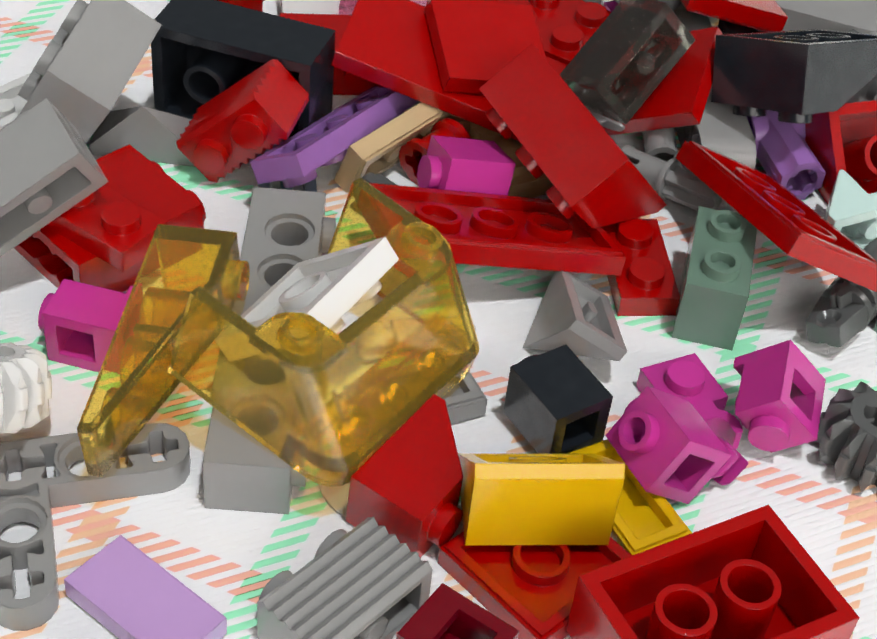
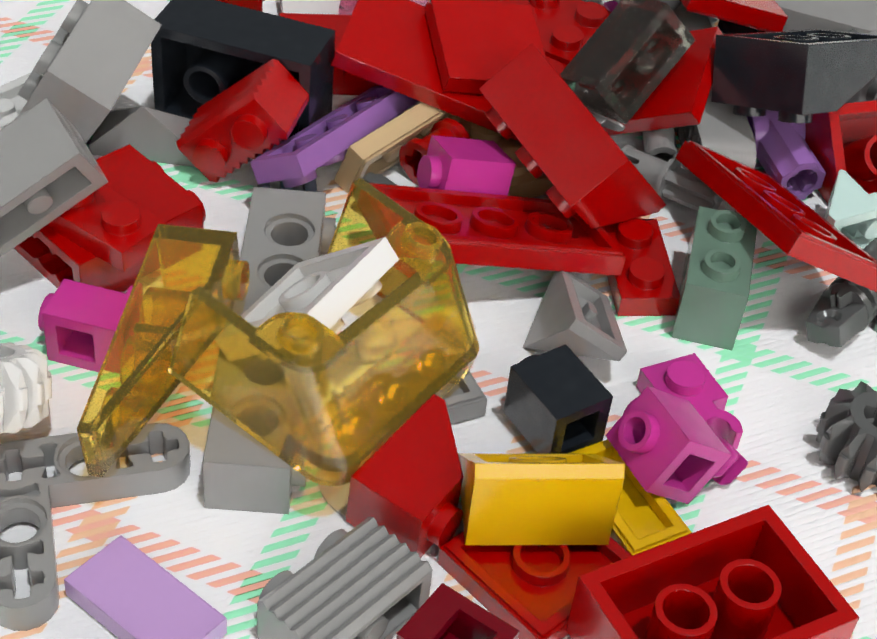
dark pink brick [733,340,826,453] -> none

